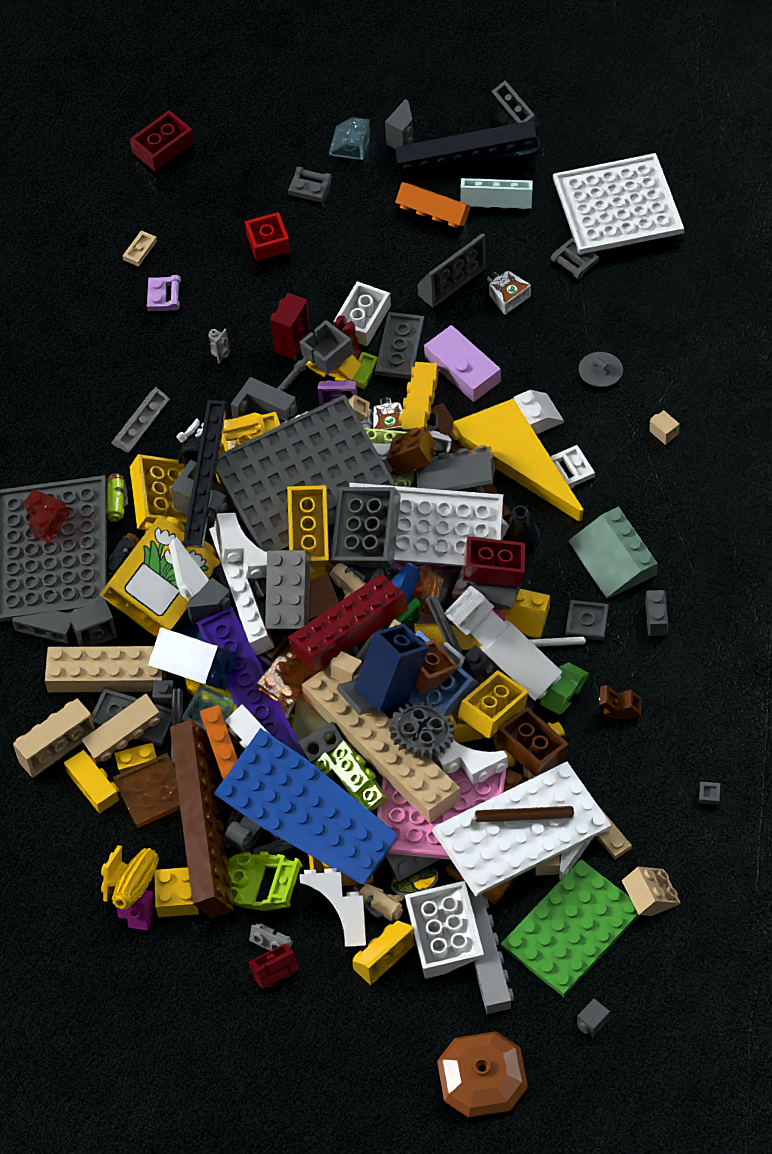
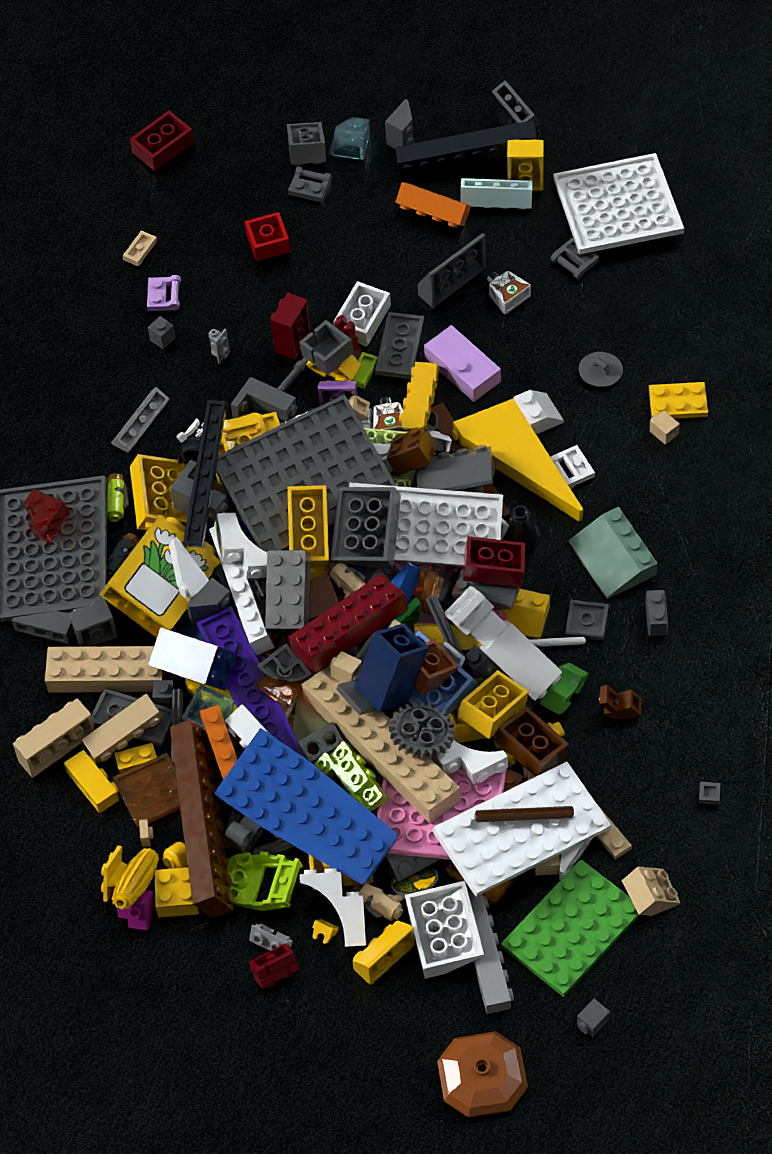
none -> tan plate [139,819,154,847]
none -> dark grey brick [148,316,176,349]
none -> yellow head [163,842,188,869]
none -> dark grey brick [257,643,311,682]
none -> dark grey slope [287,122,326,166]
none -> yellow tile [312,919,339,944]
none -> yellow brick [507,140,543,191]
none -> yellow plate [649,382,708,419]

